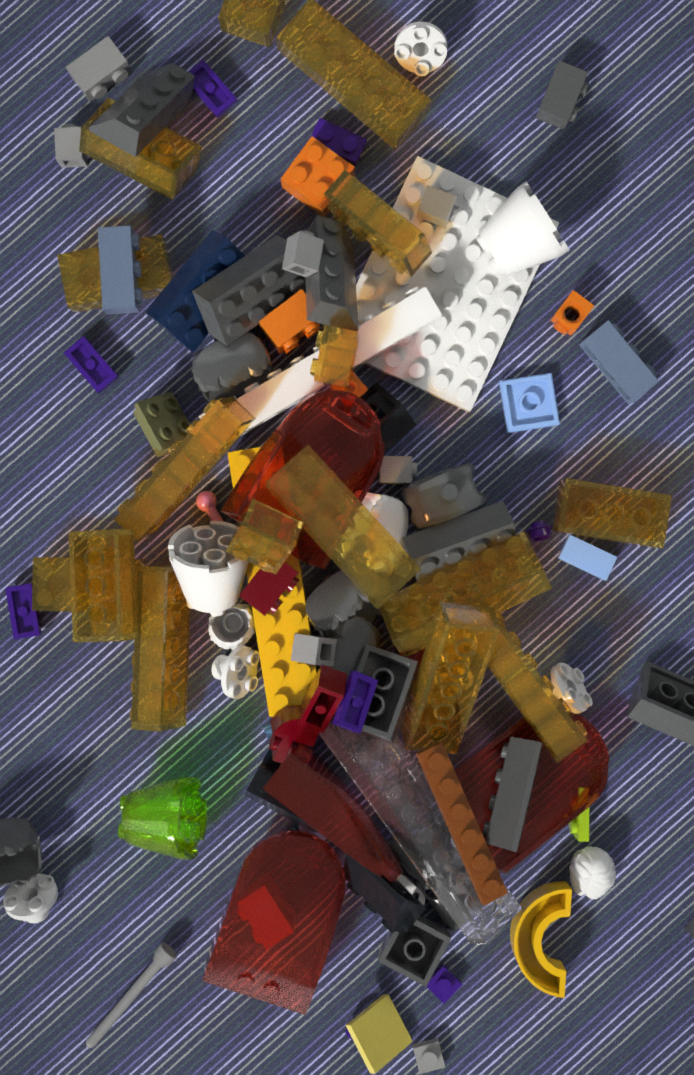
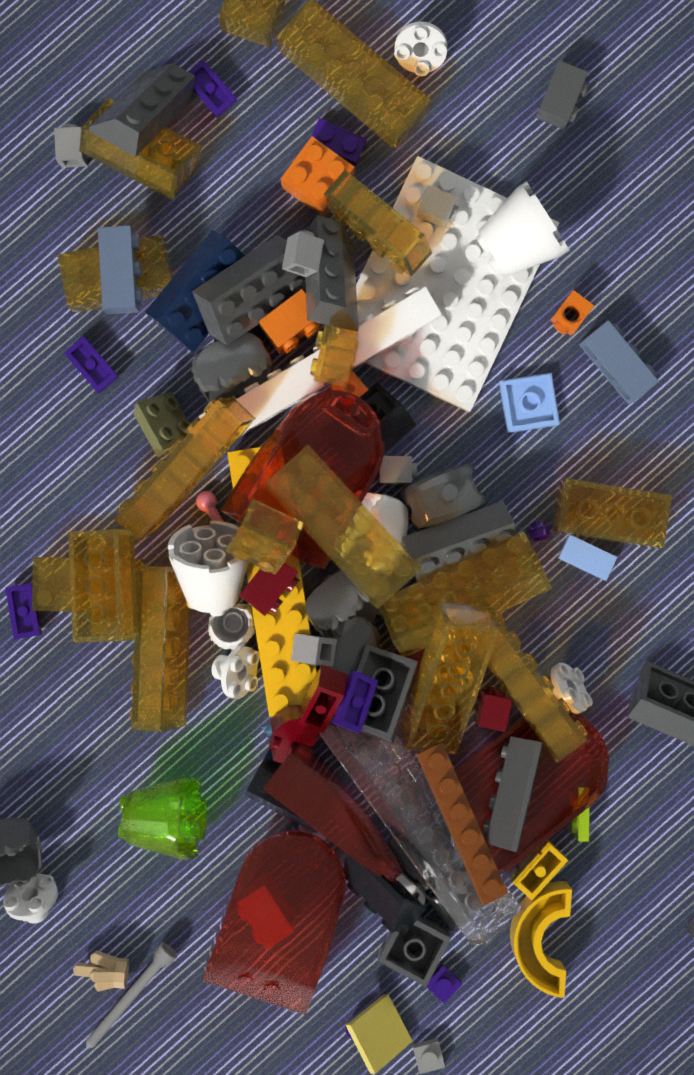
light grey brick [66,36,131,102] -> none
white hair [569,846,616,899] -> none
none -> tan rock [73,950,130,992]
none -> dark red brick [473,686,512,732]
none -> yellow brick [509,837,568,900]

